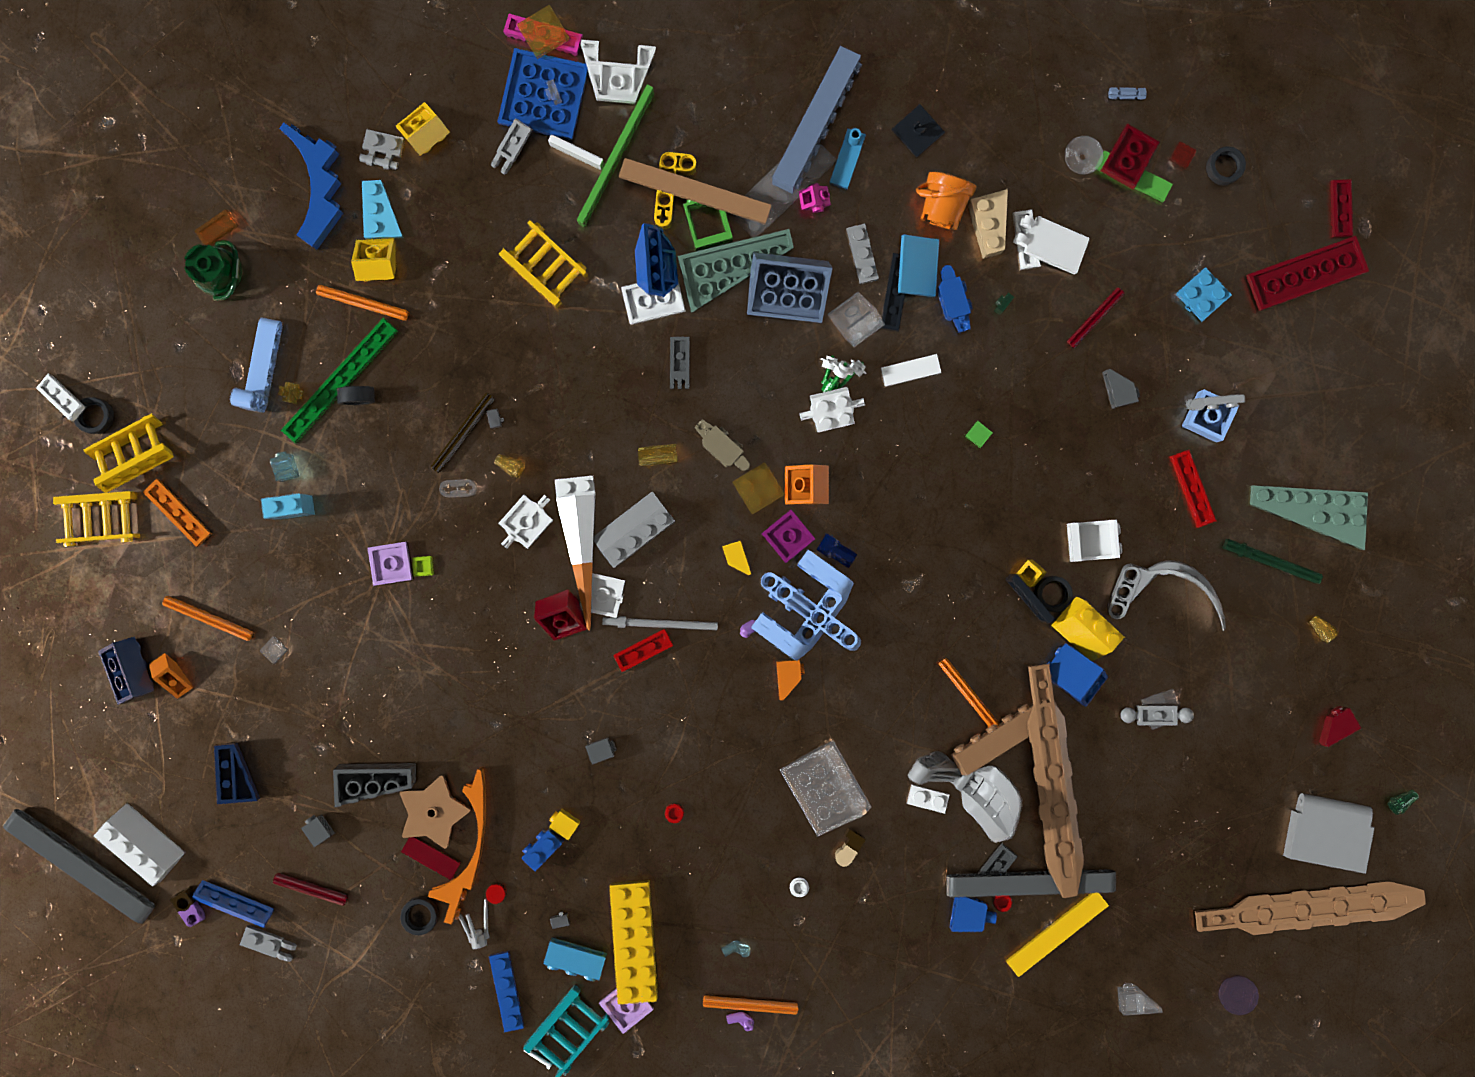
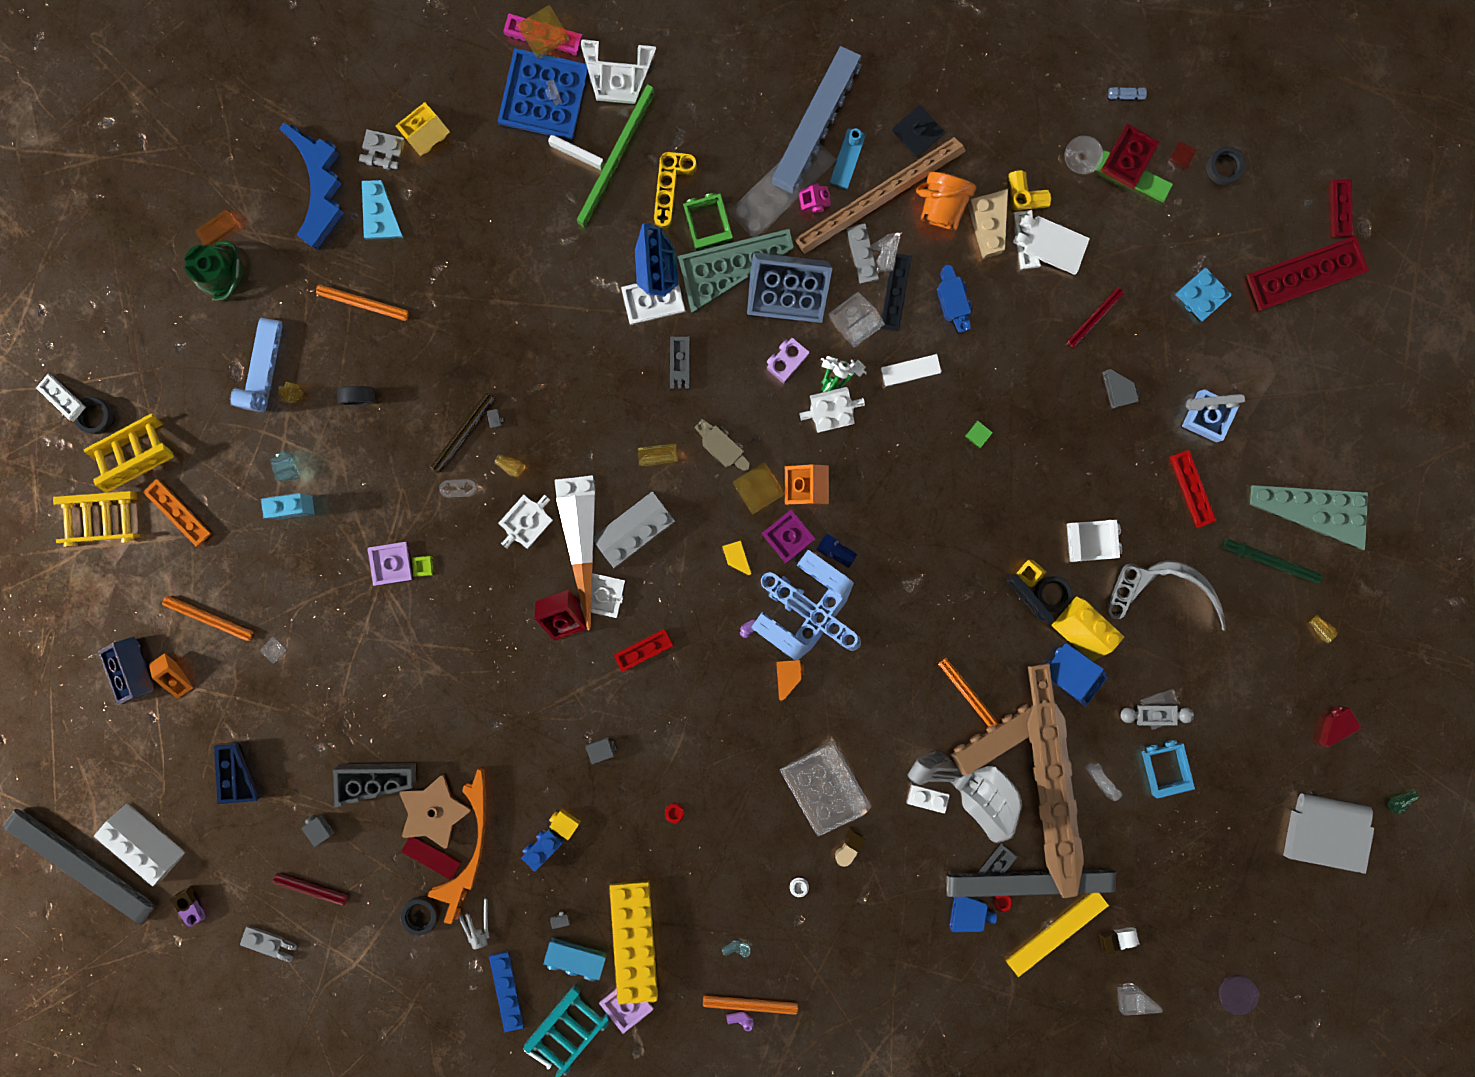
blue plate [193,880,273,928] -> none
green tile [280,317,399,444] -> none
yellow slope [351,238,396,281] -> none
red tile [486,883,506,904] -> none
light grey hinge [491,118,533,175] -> none
yellow fence [499,220,588,308] -> none
light grey bar [602,616,718,630] -> none
medium nougat tile [619,158,771,225] -> none
dark azure tile [898,235,939,297] -> none
clear green plate [994,292,1014,315] -> none
medium nougat plate [1195,881,1426,935] -> none
none -> lavender brick [767,338,810,383]
none -> medium nougat plate [794,137,965,254]
none -> clear slope [868,232,901,272]
none -> yellow piece [1009,170,1051,212]
none -> clear plate [1084,762,1123,801]
none -> leg [1099,927,1139,955]
none -> dark azure window [1141,740,1195,798]

